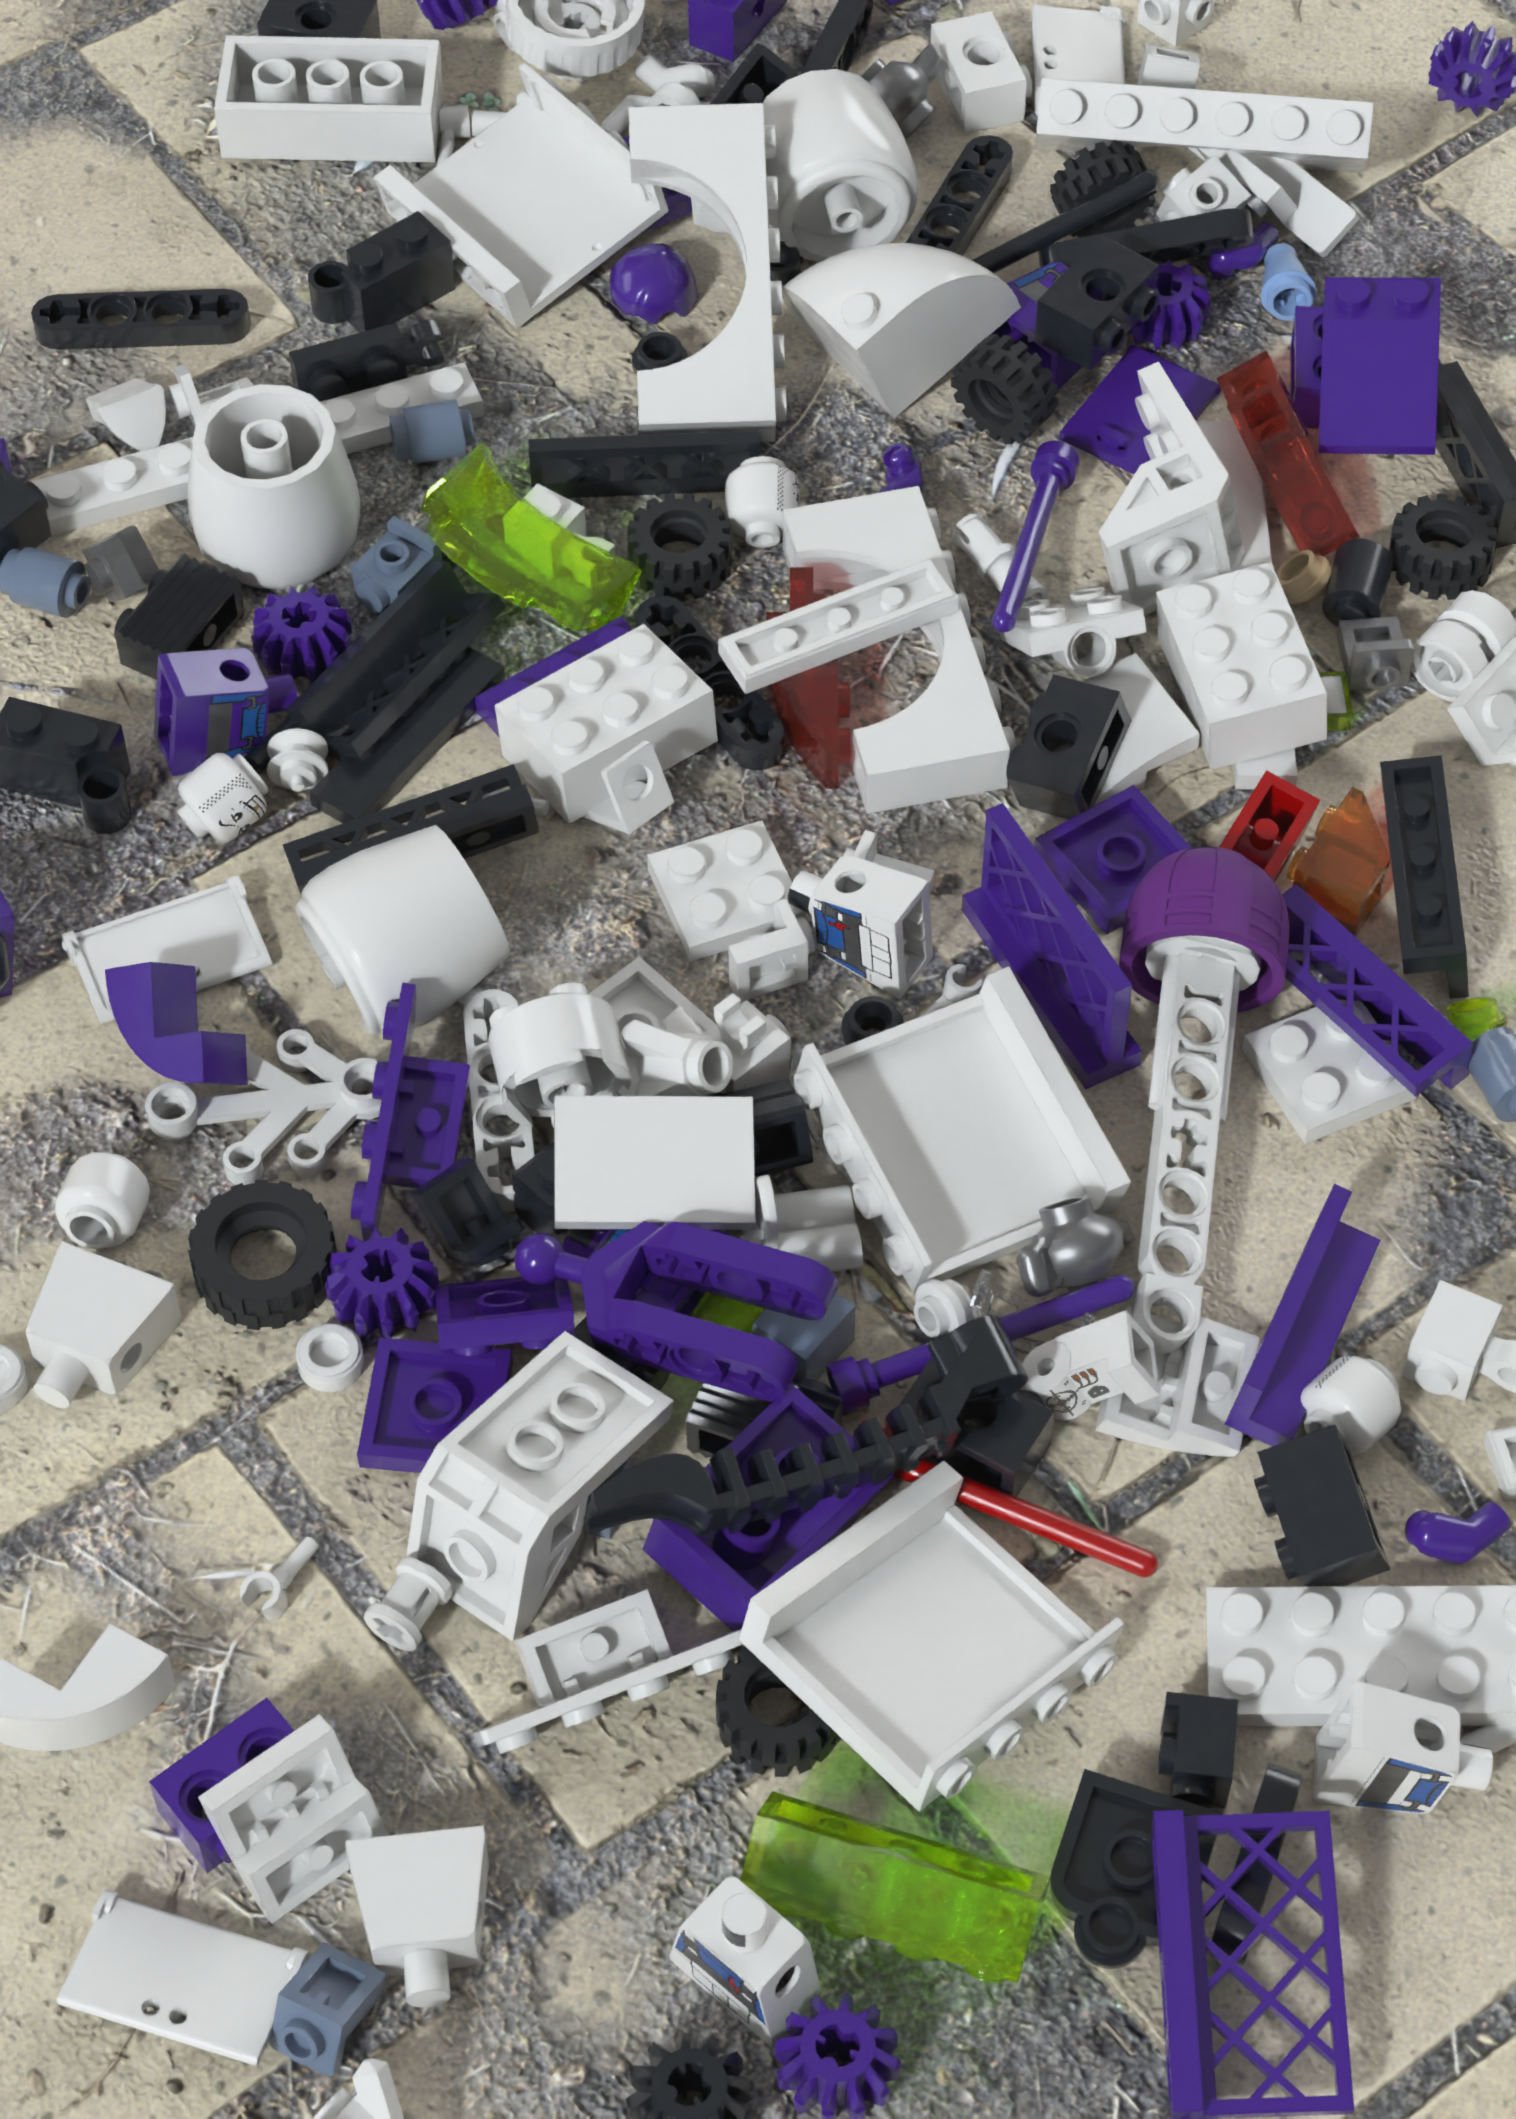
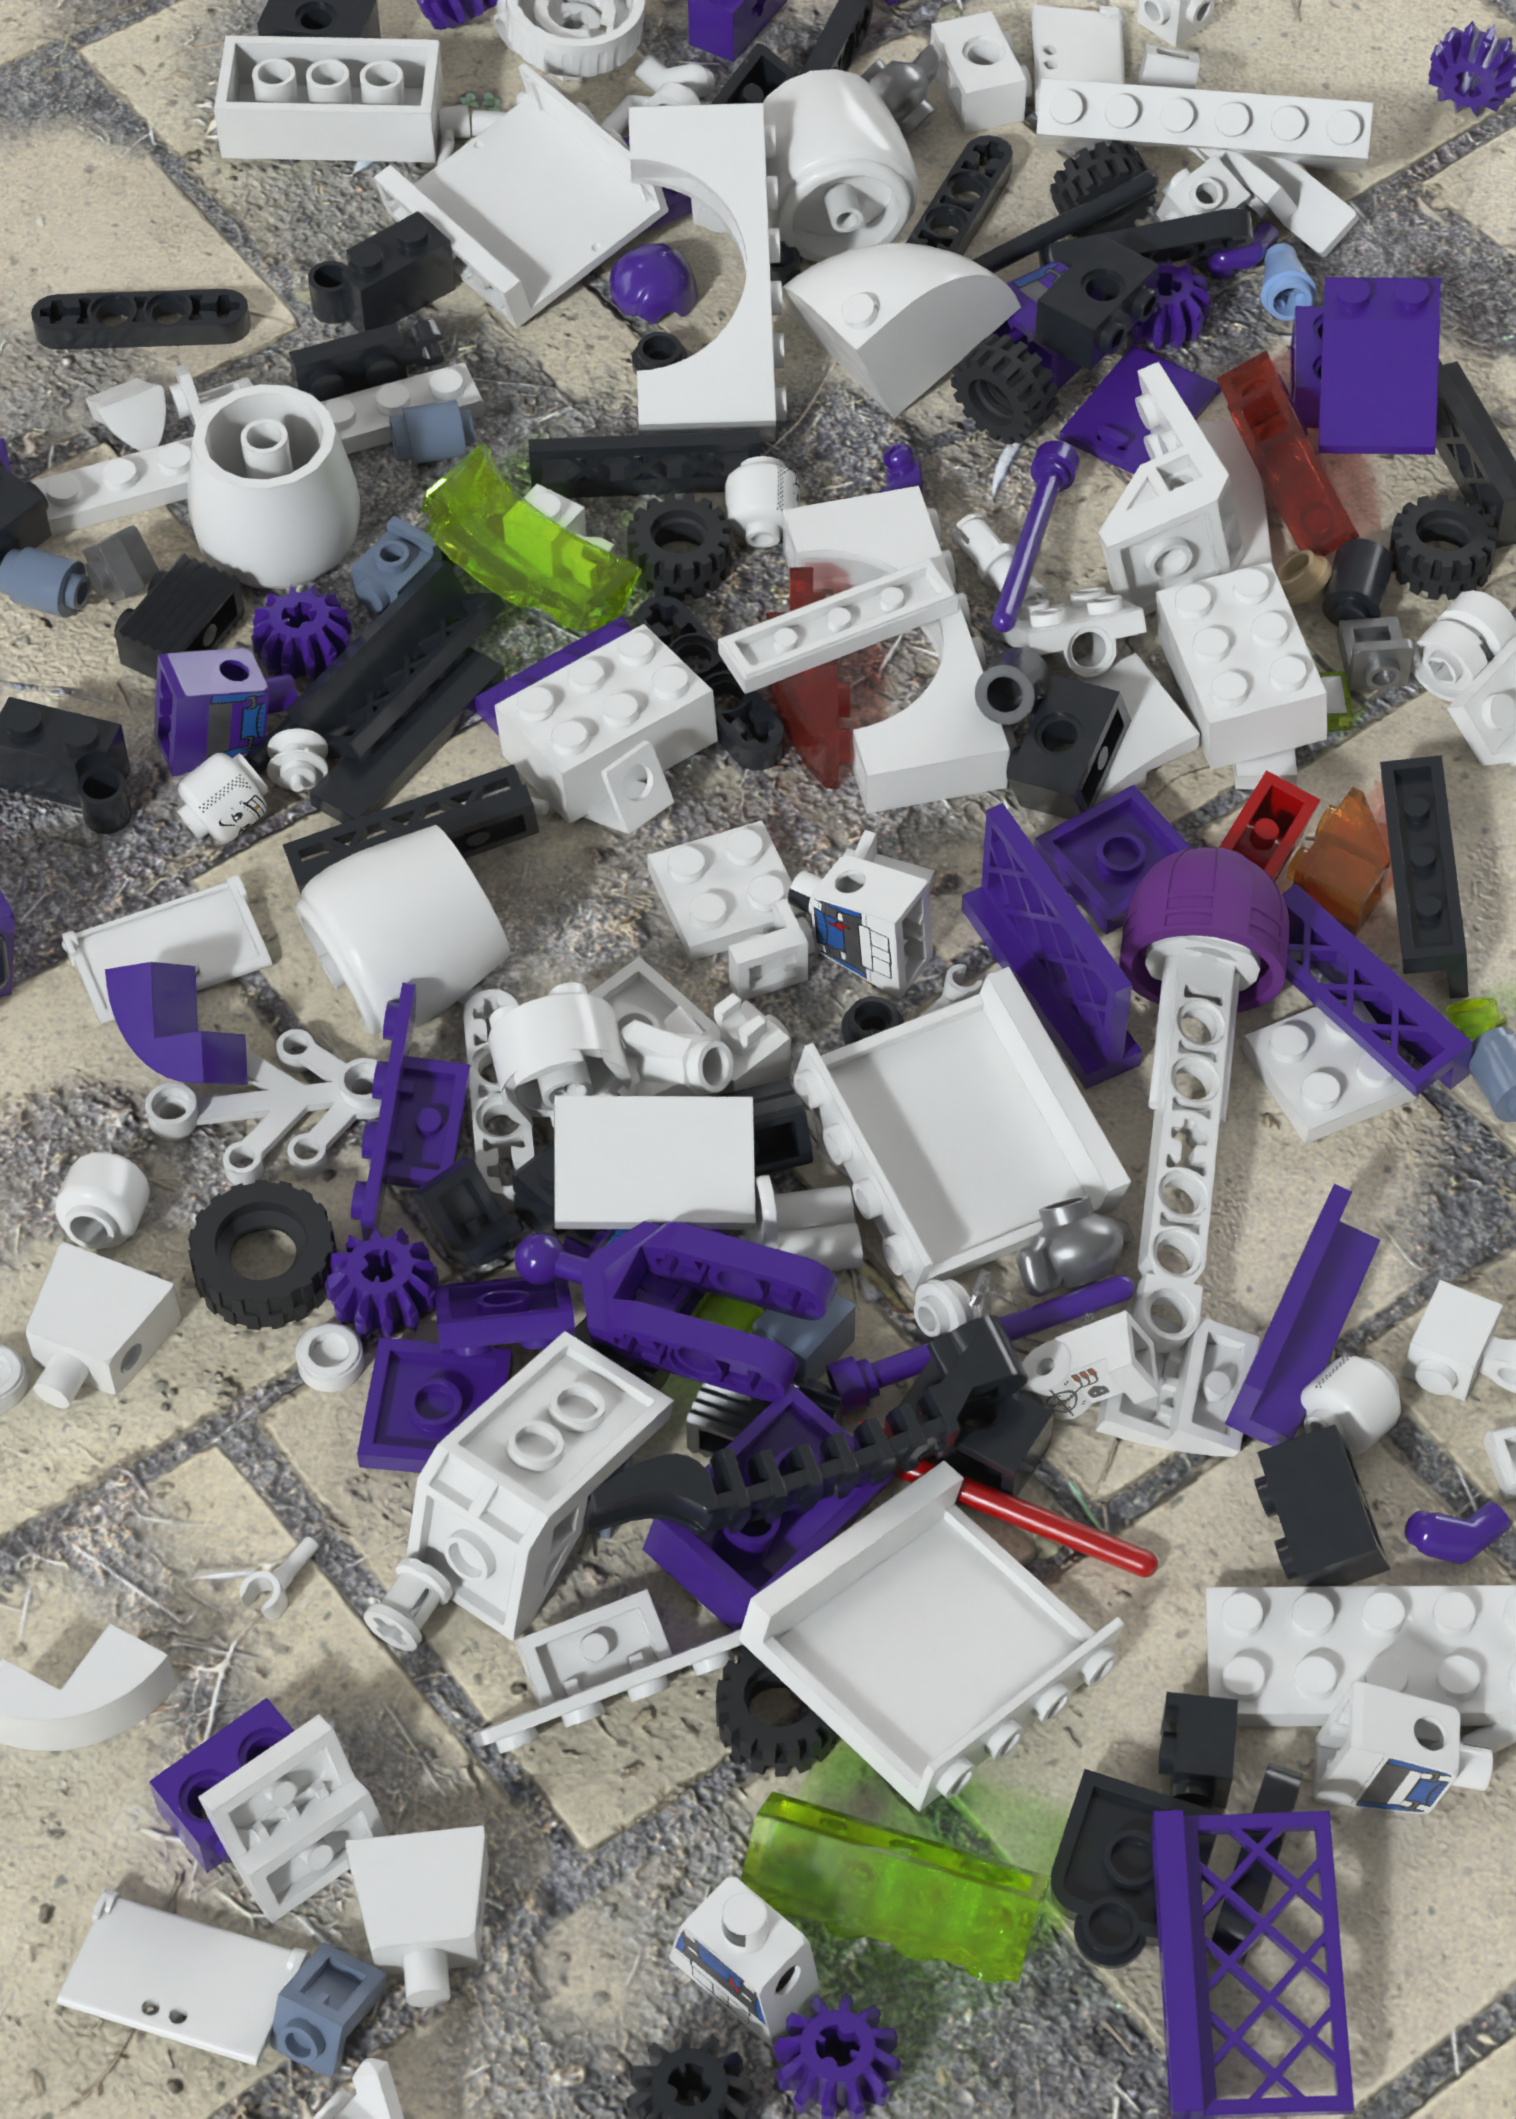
none -> black brick [975,647,1050,724]

